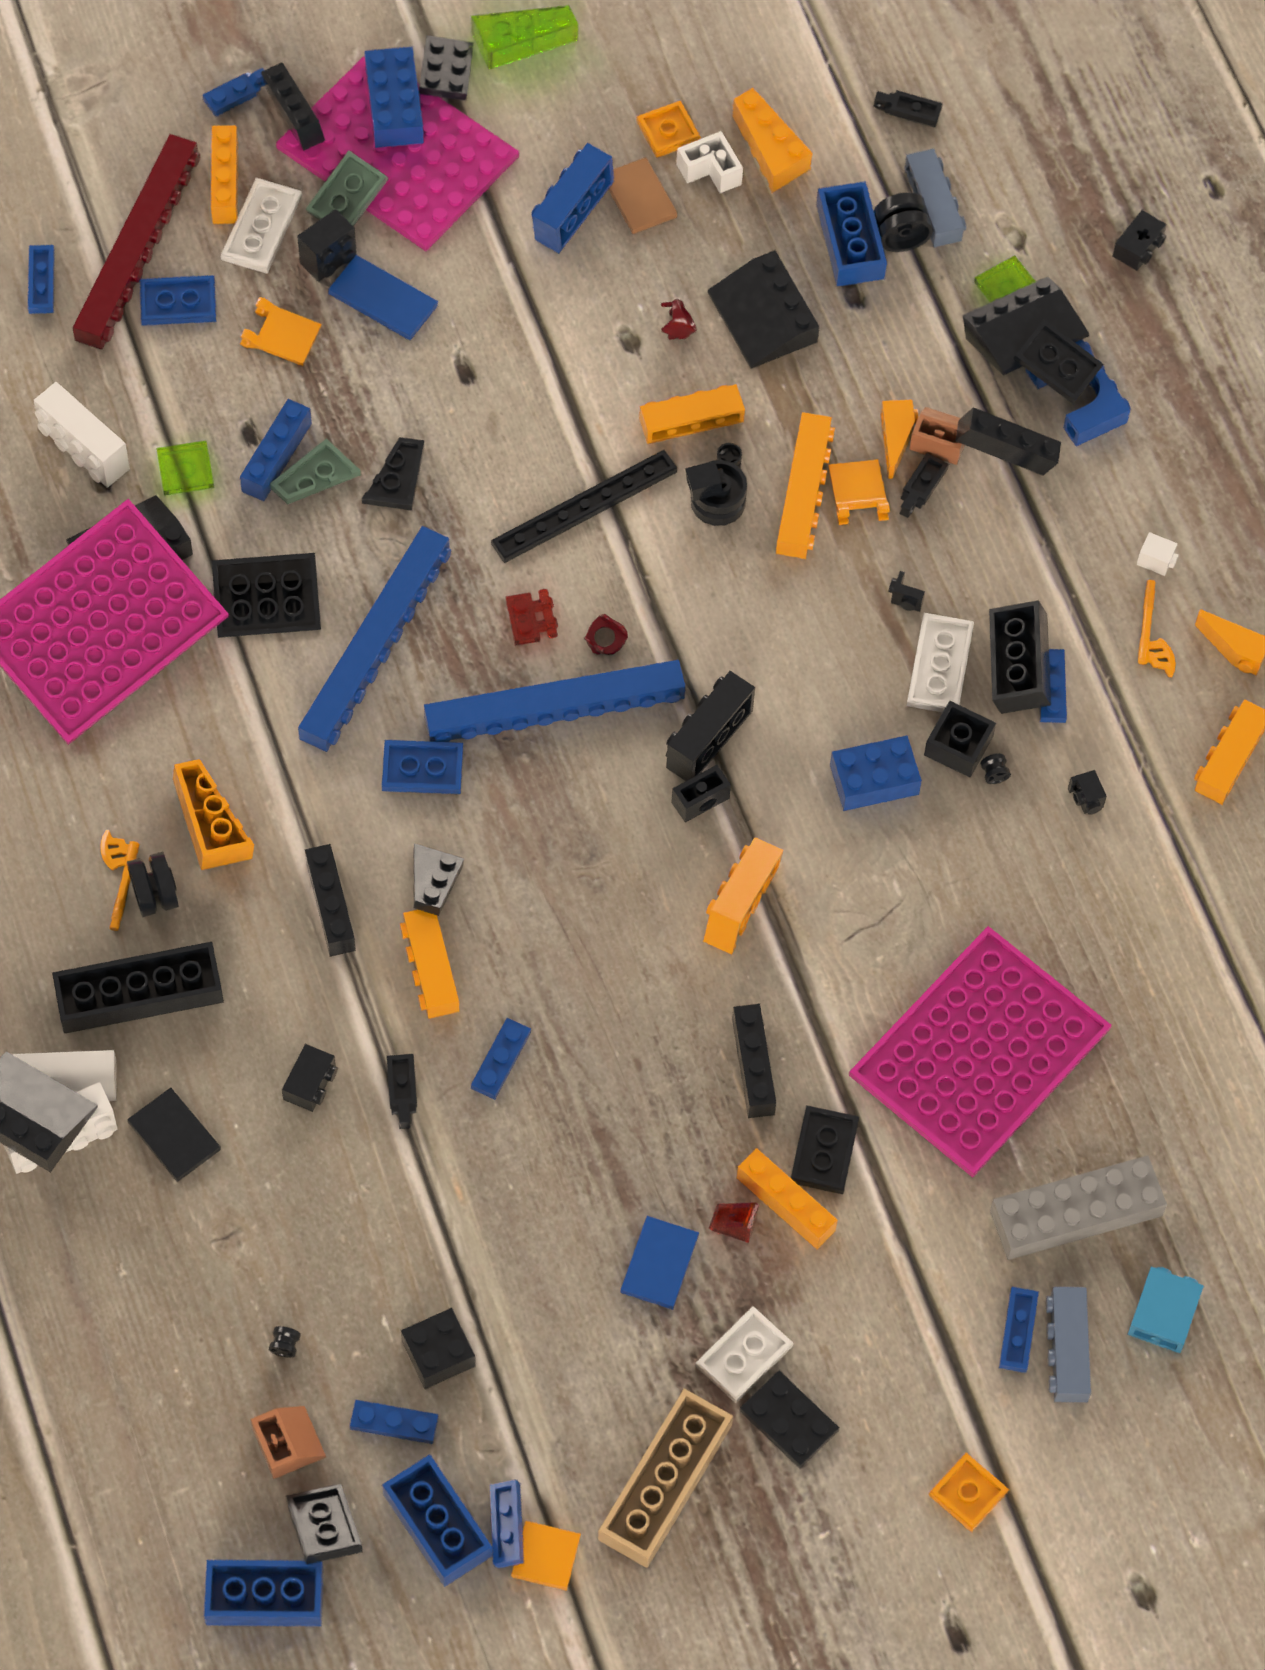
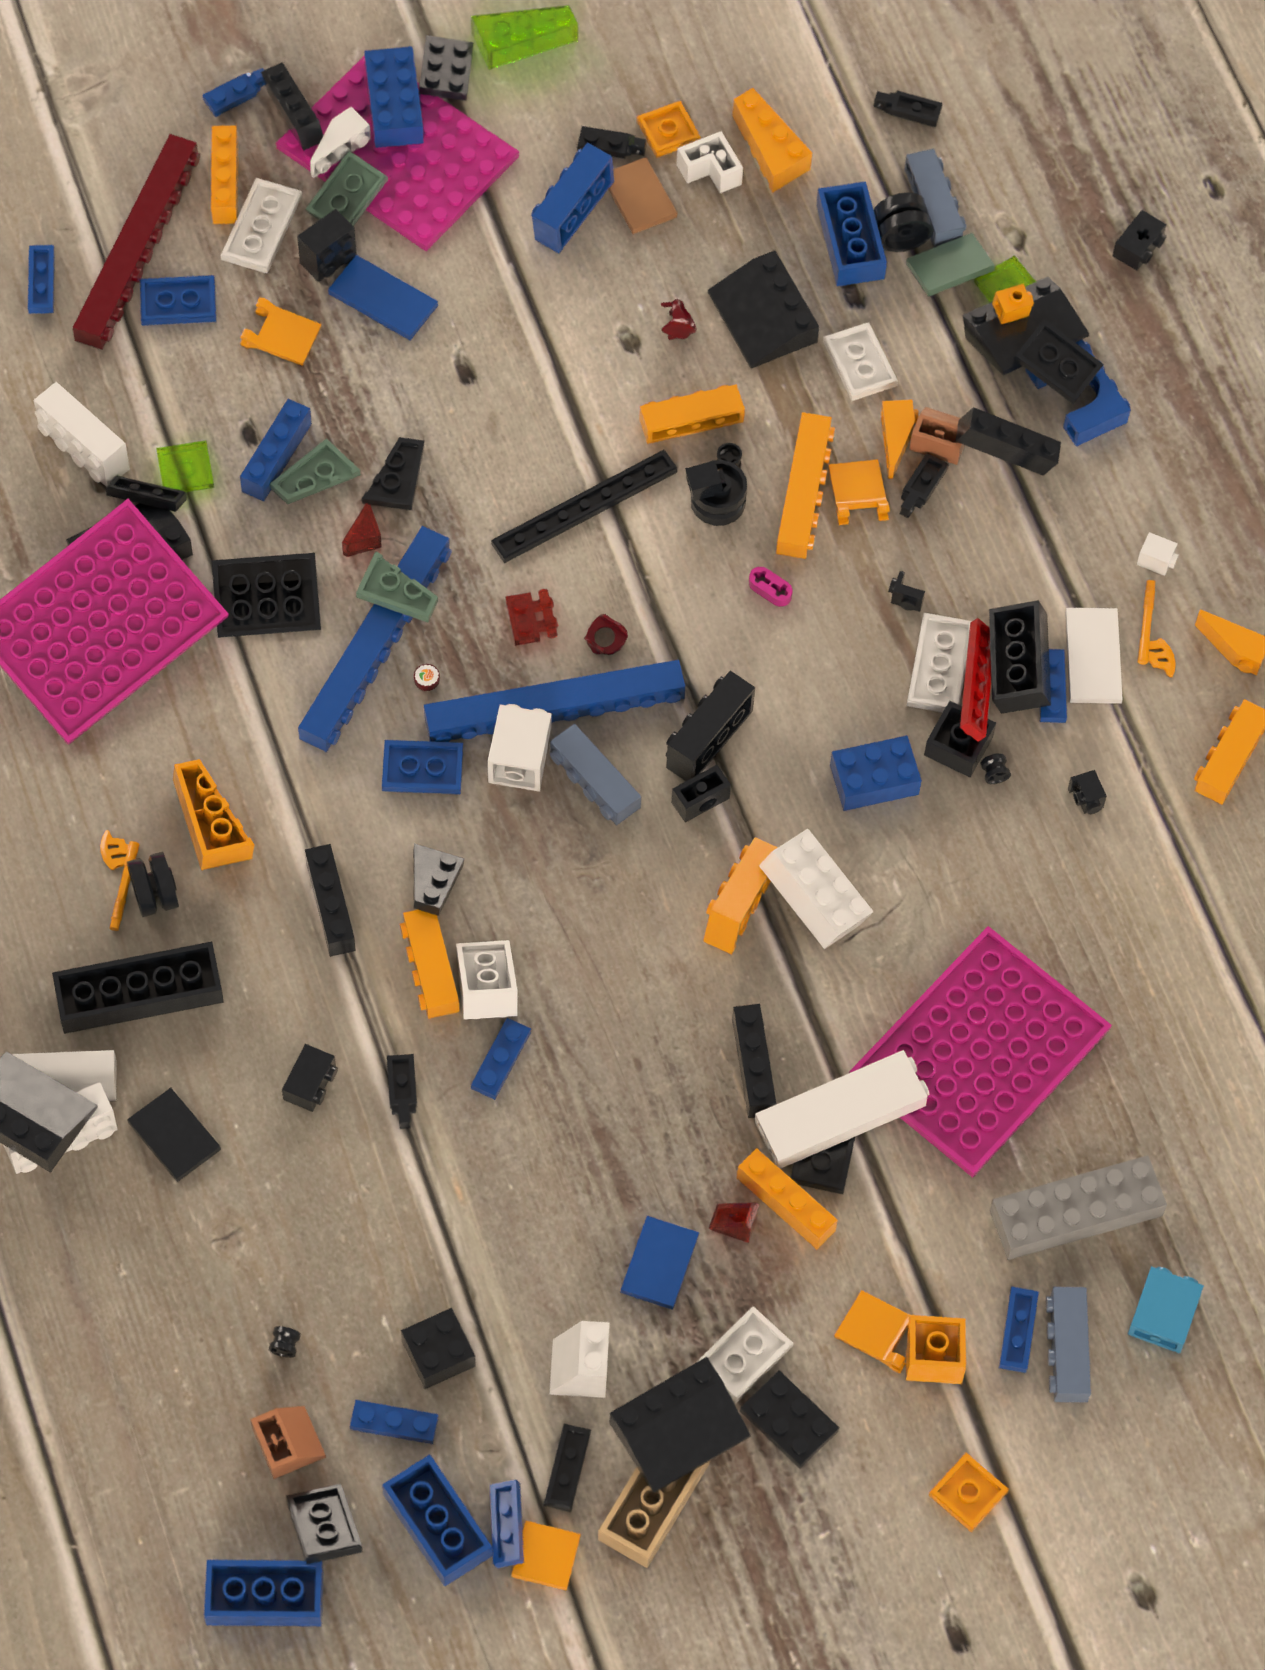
none -> black tile [106,476,187,512]
none -> white slope [310,107,371,178]
none -> clear red slope [342,503,382,557]
none -> sand green wing [356,551,438,623]
none -> tile [414,664,440,691]
none -> white slope [456,940,518,1019]
none -> white slope [488,704,552,792]
none -> black tile [544,1424,591,1512]
none -> sand blue brick [549,723,641,826]
none -> white slope [550,1321,609,1398]
none -> black hinge [577,126,646,159]
none -> black slope [609,1357,751,1493]
none -> dark pink beam [749,567,793,607]
none -> white brick [755,1050,929,1169]
none -> white brick [759,829,874,949]
none -> white tile [823,322,898,401]
none -> light orange flag [834,1290,910,1373]
none -> sand green tile [906,233,995,297]
none -> light orange slope [906,1315,966,1384]
none -> red plate [960,618,991,742]
none -> light orange brick [992,284,1034,325]
none -> white tile [1065,608,1122,704]

